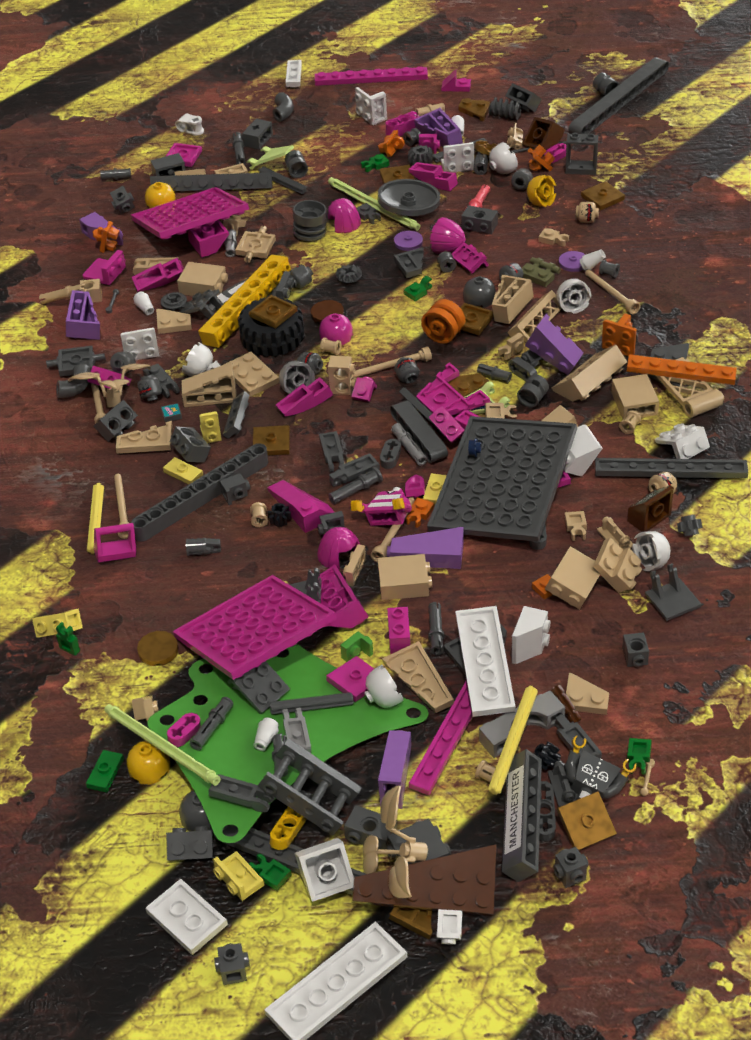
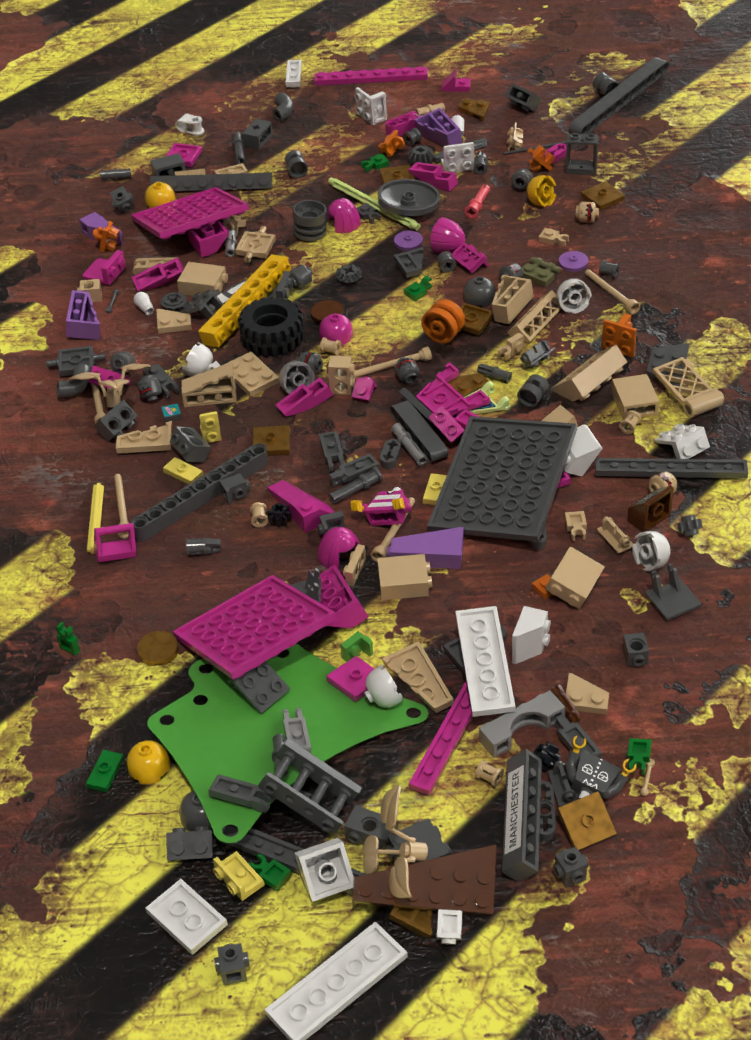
light yellow bracket [32,608,83,638] -> none
tan pin [39,283,86,304] -> none
yellowish green piece [104,704,221,786] -> none
white bracket [120,328,159,360] -> none
tan bracket [132,696,159,721] -> none
dark pink beam [167,713,201,747] -> none
dark grey pin [189,697,233,750] -> none
dark grey plate [223,391,250,439] -> none
yellowish green flag [247,145,294,170] -> none
pearl gold plate [249,295,298,328] -> none
white cone [253,718,279,751] -> none
dark grey axle [259,166,307,194] -> none
dark grey axle [270,692,354,714] -> none
yellow beam [270,807,307,850] -> none
medium lavender slope [378,730,412,809] -> none
dark pink brick [387,607,410,655] -> none
dark pink plate [405,475,425,498] -> none
orange plate [406,497,435,528] -> none
dark pink bracket [419,134,440,154] -> none
dark grey pin [428,602,445,655] -> none
dark grey brick [461,205,498,234] -> none
dark blue plate [468,438,481,457] -> none
pearl gold tile [474,141,497,155] -> none
tan plate [485,403,517,419] -> none
light yellow axle [488,686,538,795] -> none
dark grey piece [489,97,521,120] -> none
white cylinder [489,142,518,174] -> none
dark grey beam [508,357,537,382] -> none
reddish brown slope [522,117,565,149] -> none
medium lavender wedge [525,314,583,375] -> none
white cone [580,249,606,270] -> none
tan plate [593,537,642,593] -> none
orange plate [627,354,737,385] -> none

